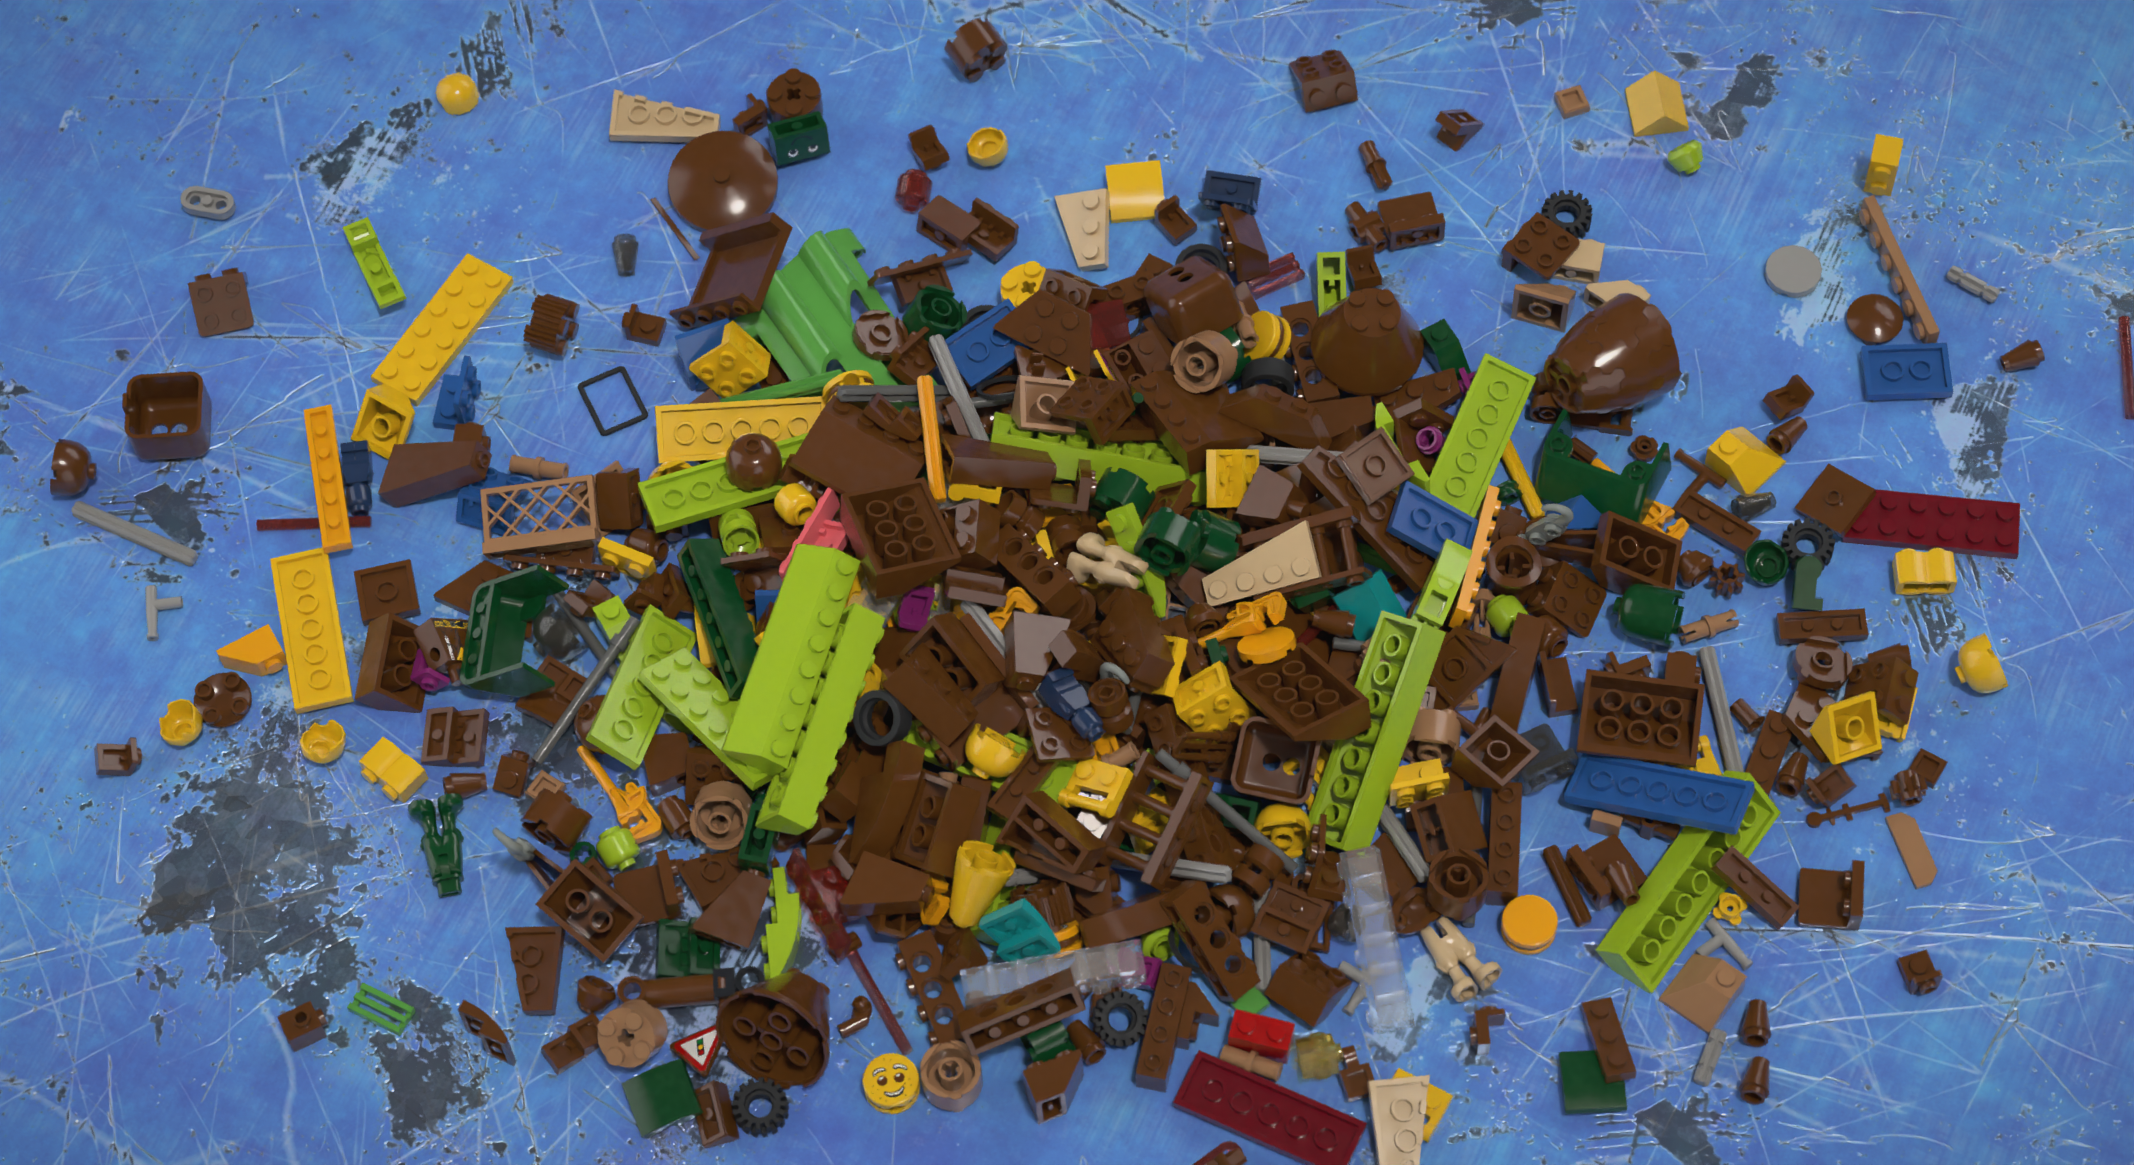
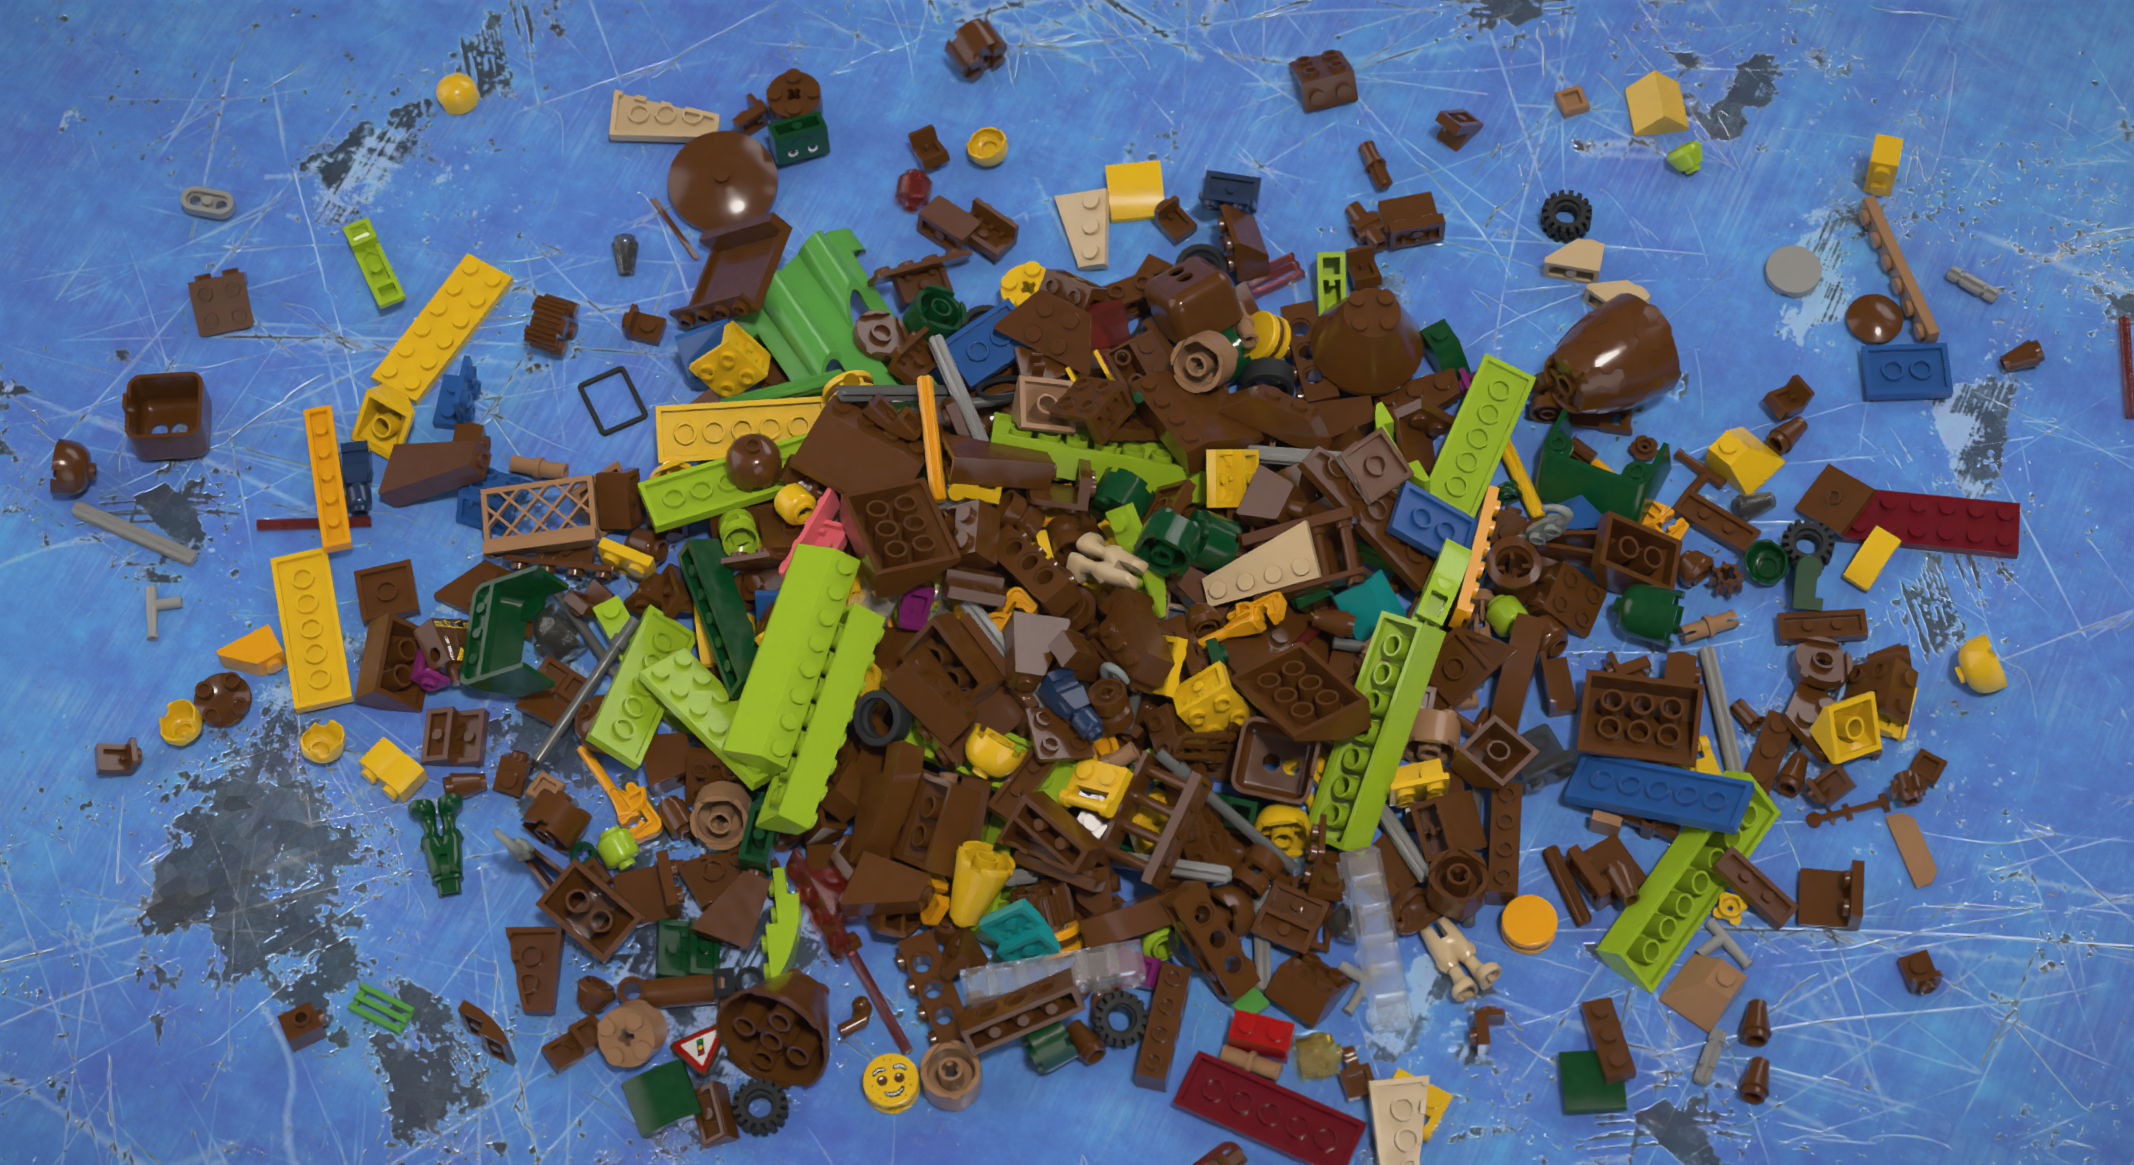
reddish brown slope [1022,1049,1084,1125] -> none
reddish brown slope [1176,981,1219,1050] -> none
light orange tile [1237,626,1297,664] -> none
magenta cone [1416,426,1445,455] -> none
reddish brown bracket [1501,212,1580,280] -> none
medium nougat slope [1511,283,1576,333] -> none
yellow brick [1892,548,1957,595] -> none
none -> yellow slope [1842,525,1901,592]

